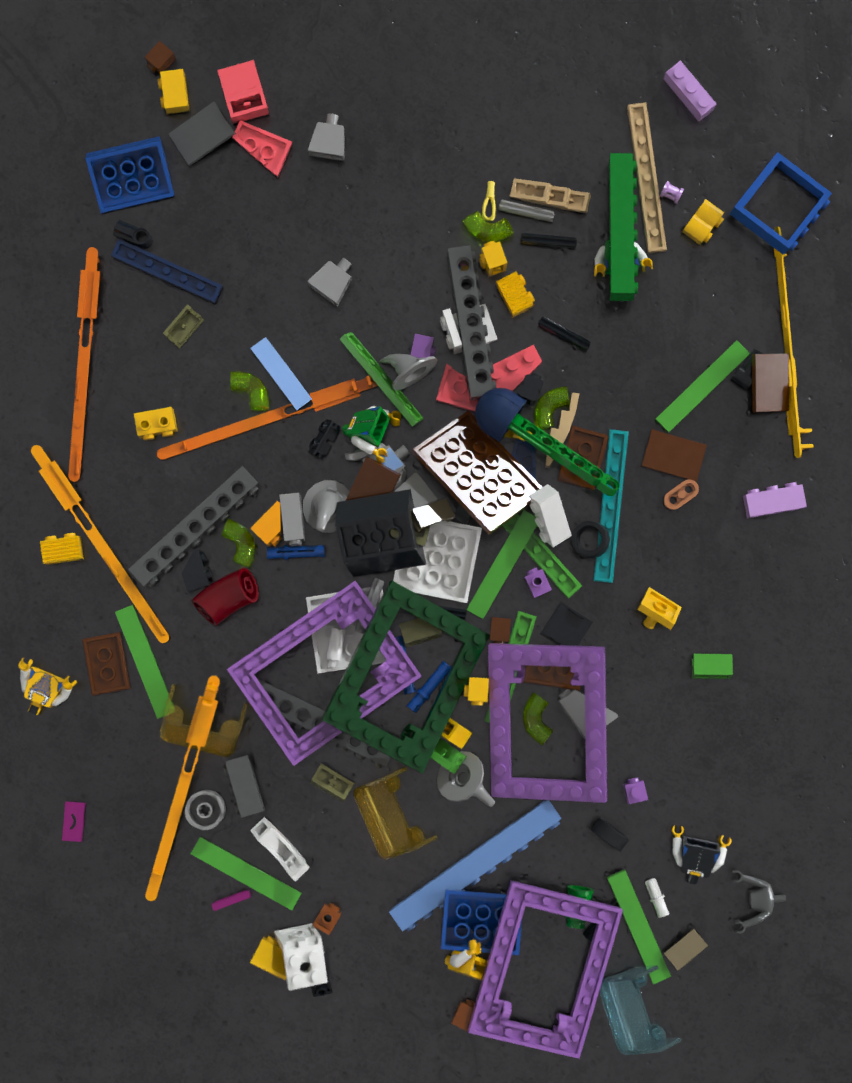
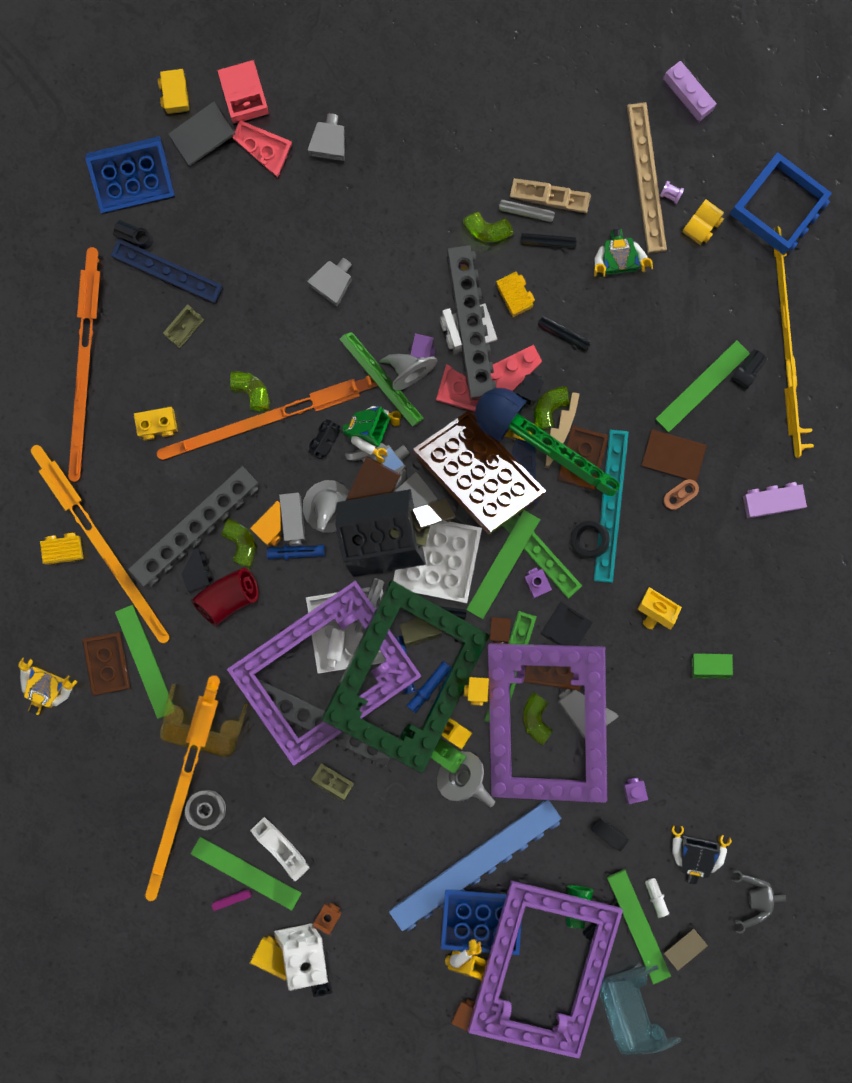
magenta tile [62,801,86,842] -> none
reddish brown brick [145,41,176,74] -> none
dark grey brick [223,755,265,818] -> none
light blue slope [250,337,312,410] -> none
clear yellow windscreen [354,767,438,860] -> none
yellow brick [479,241,507,277] -> none
light yellow piece [482,181,496,221] -> none
white brick [529,484,572,547] -> none
green brick [609,153,638,301] -> none
tile [752,354,789,412] -> none

